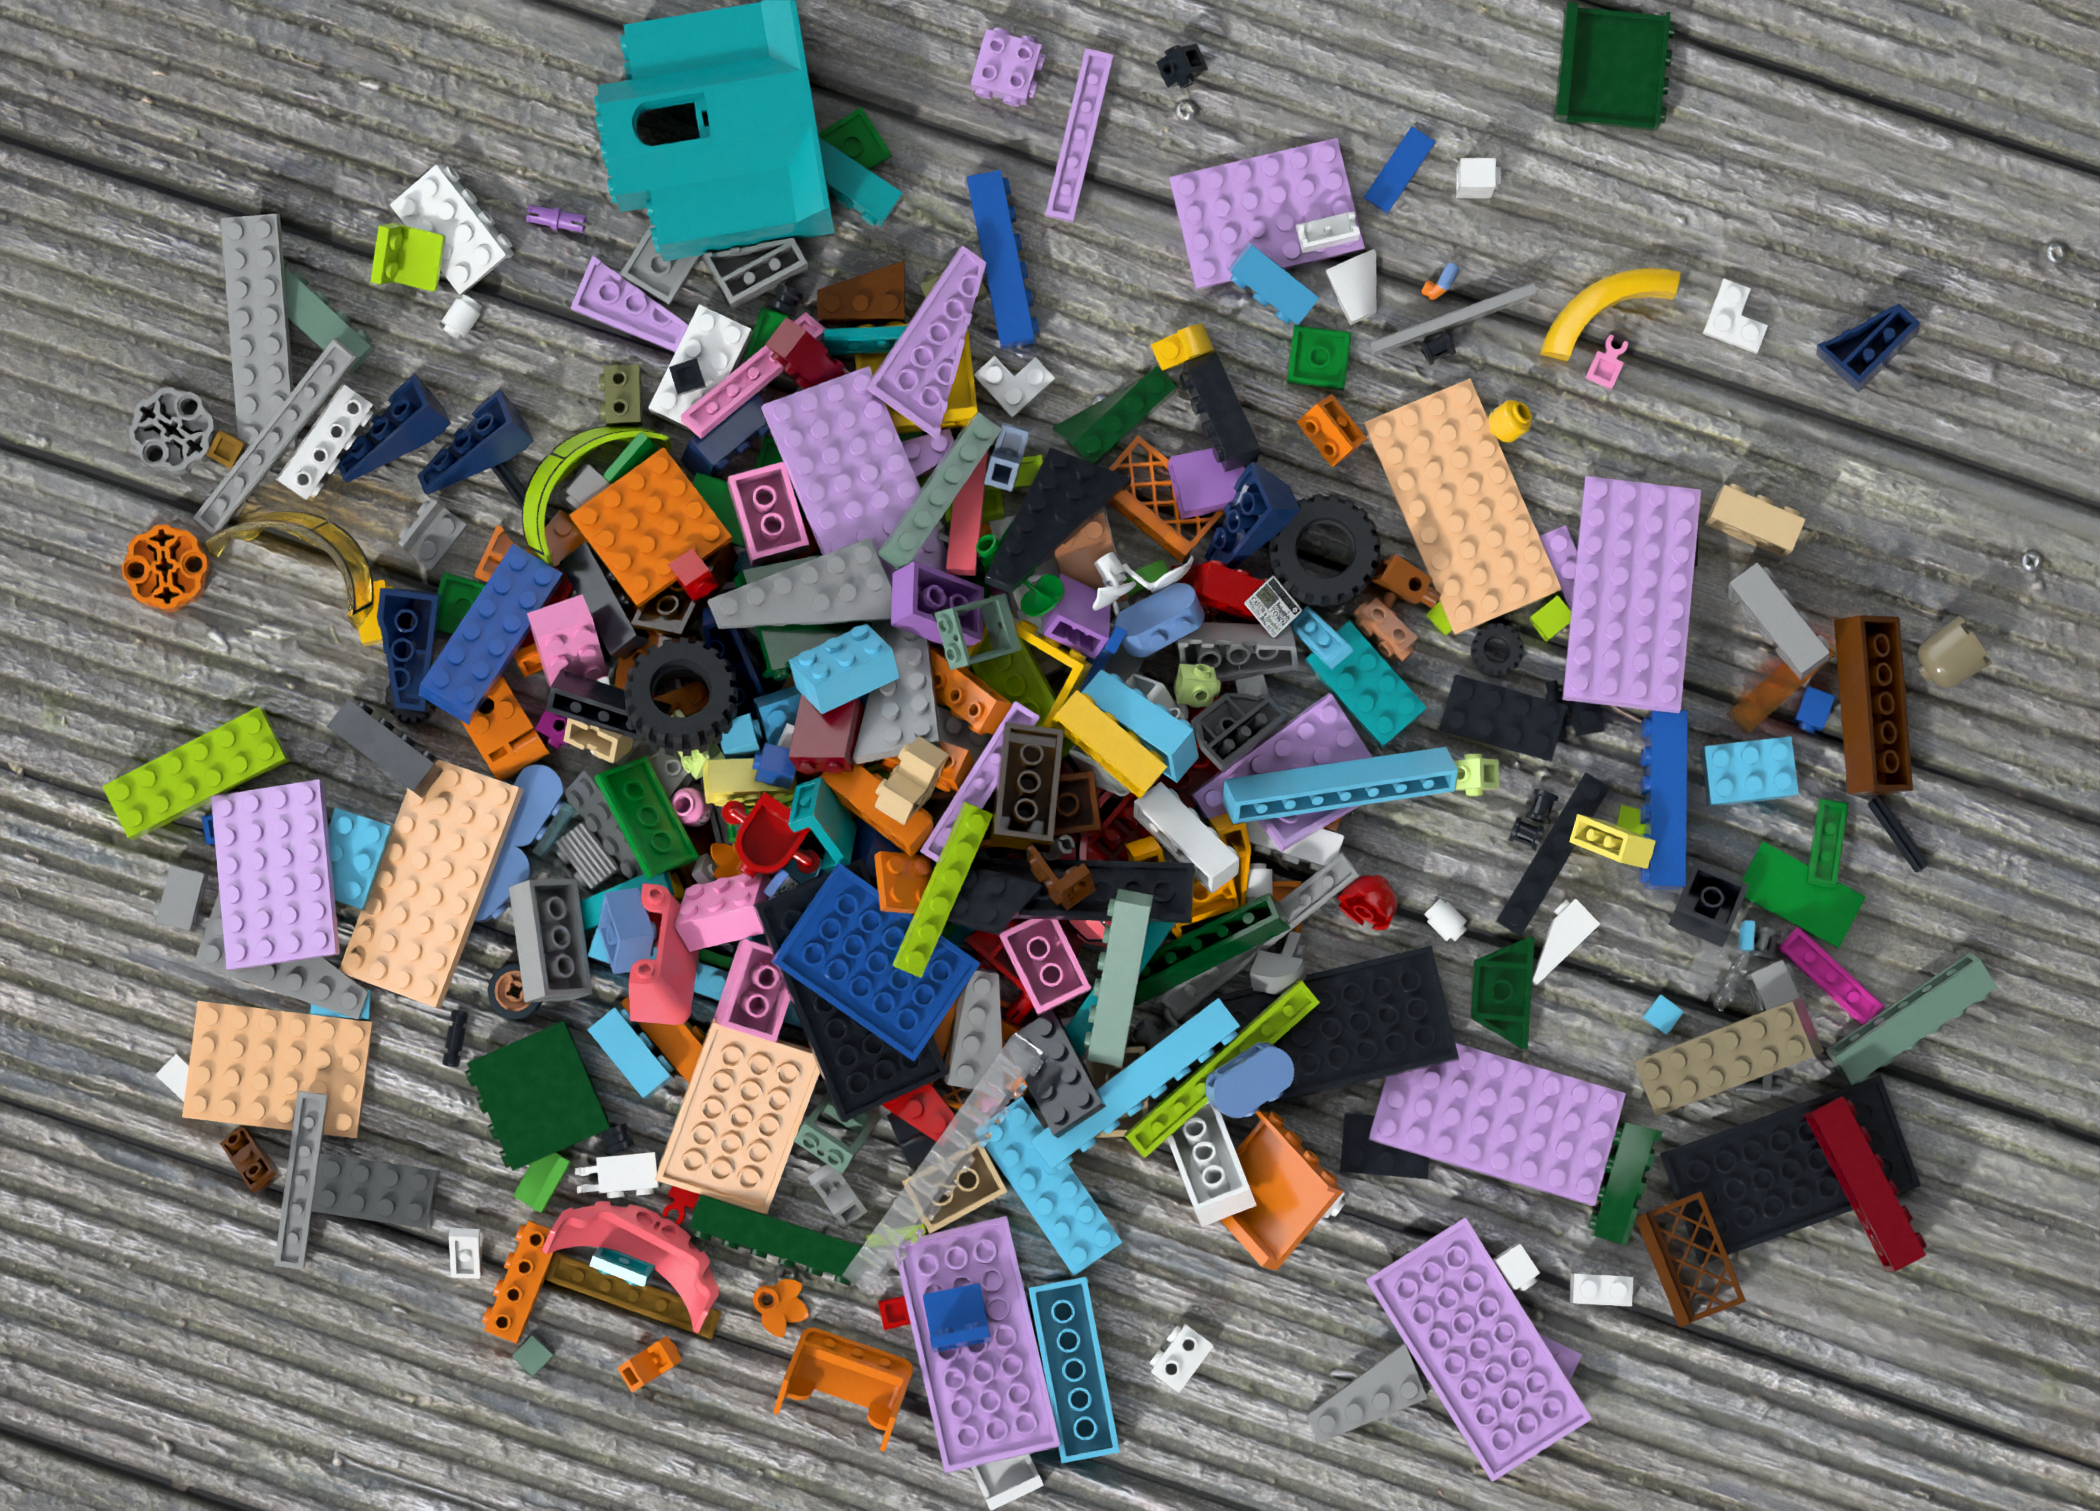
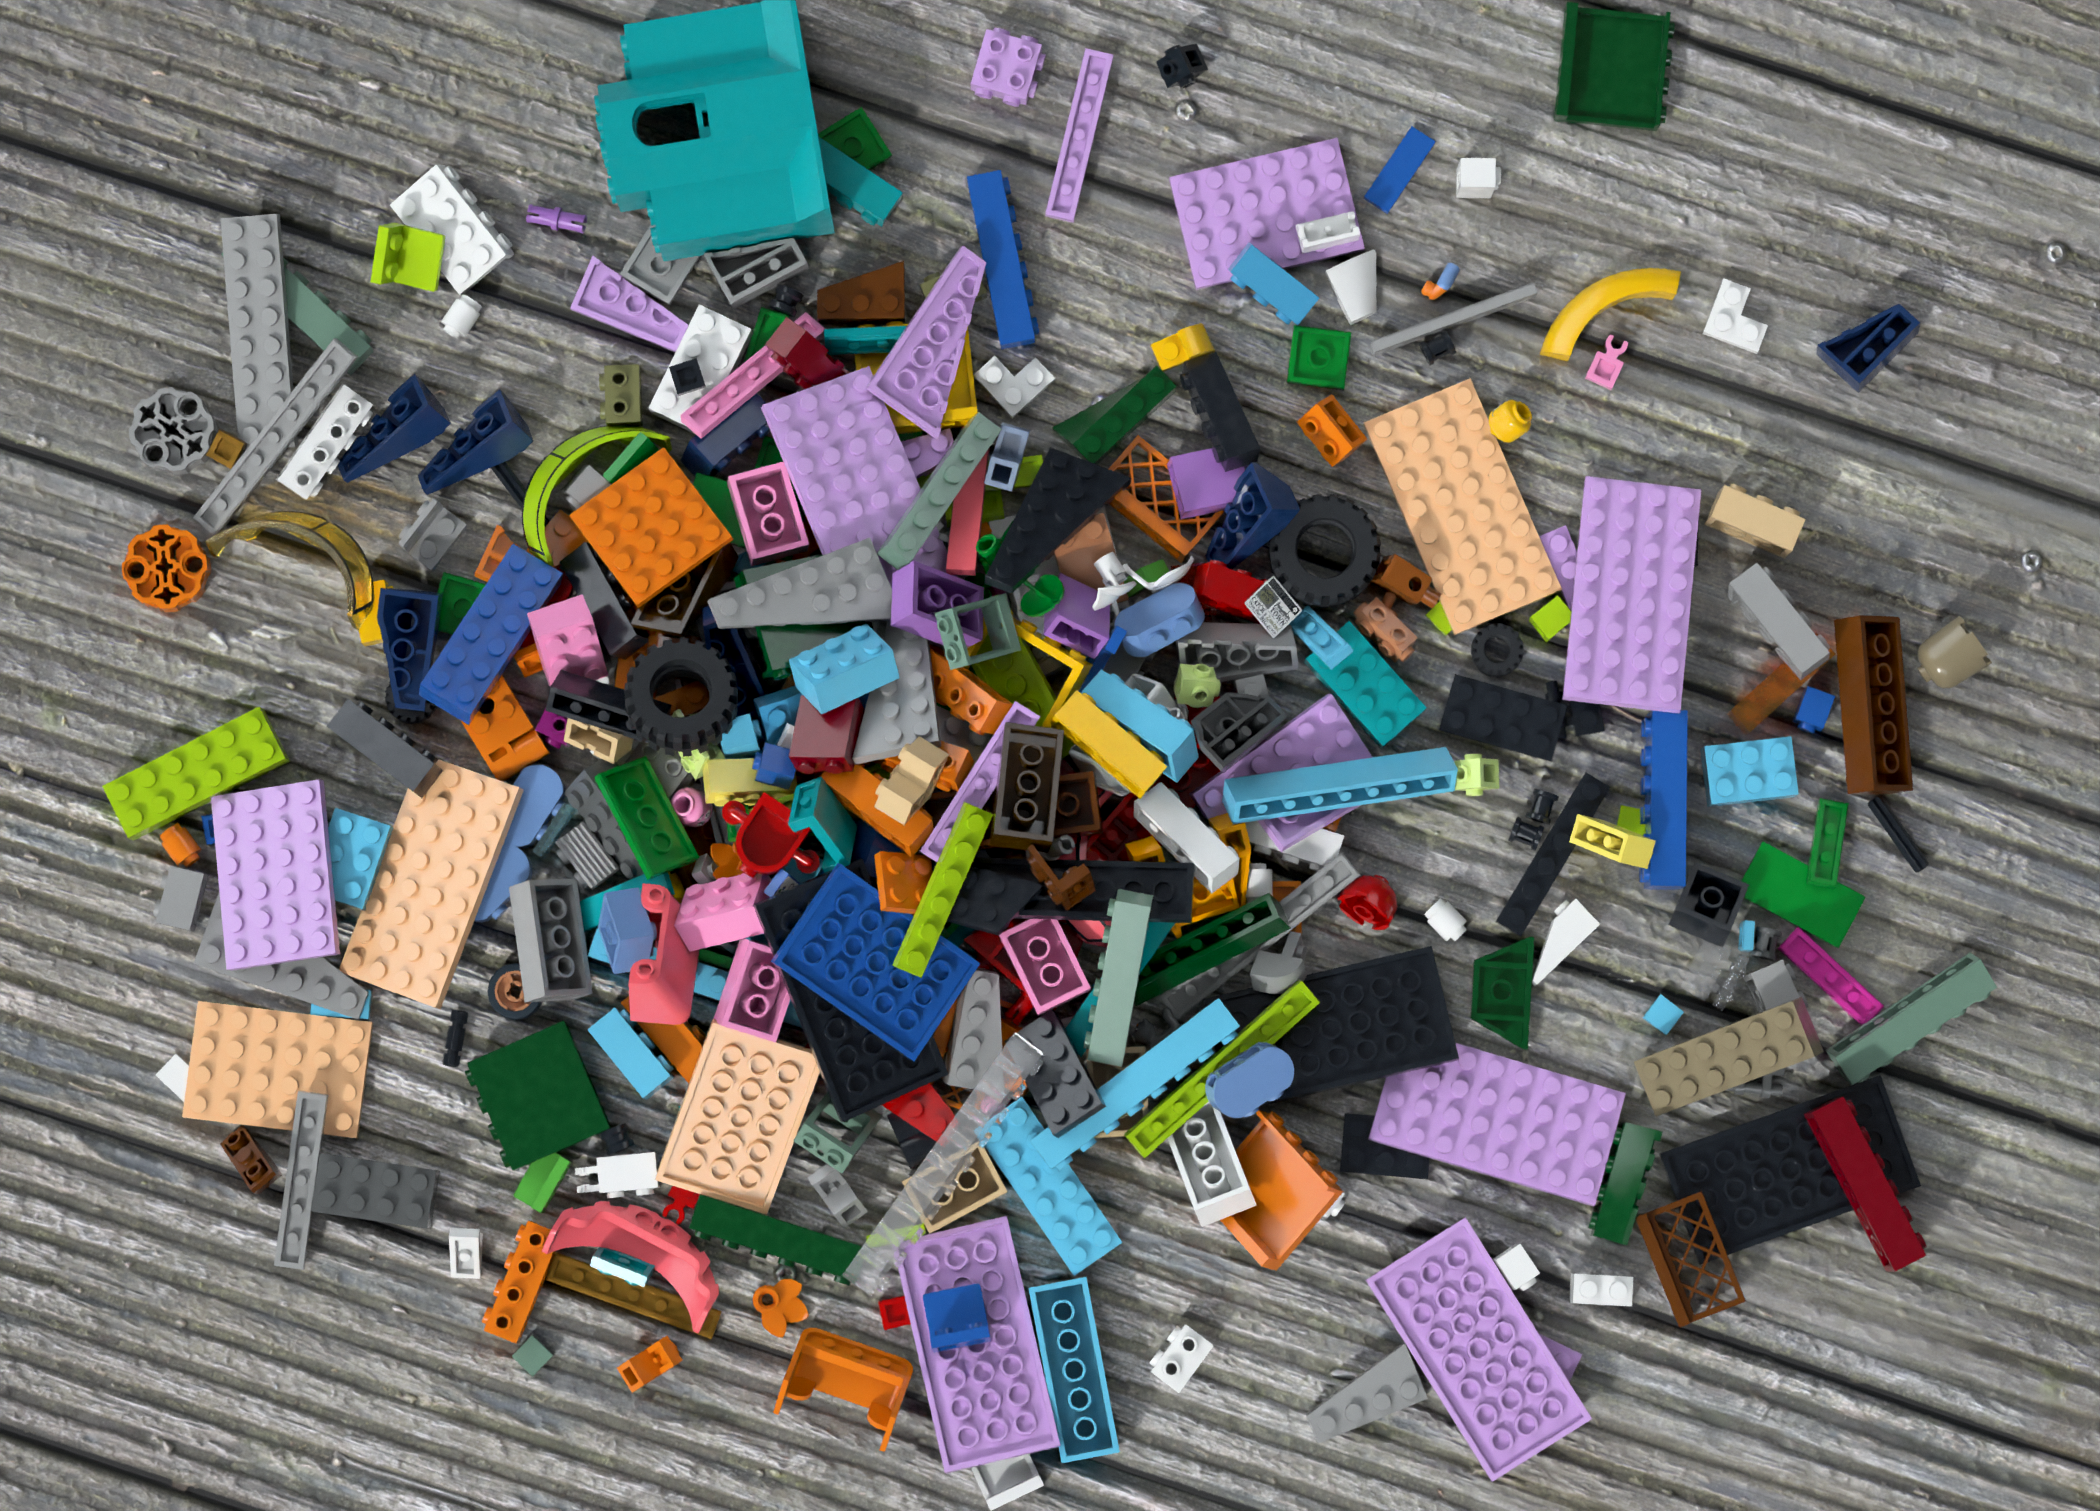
brick [668,548,718,602] -> none
none -> orange brick [159,823,202,868]

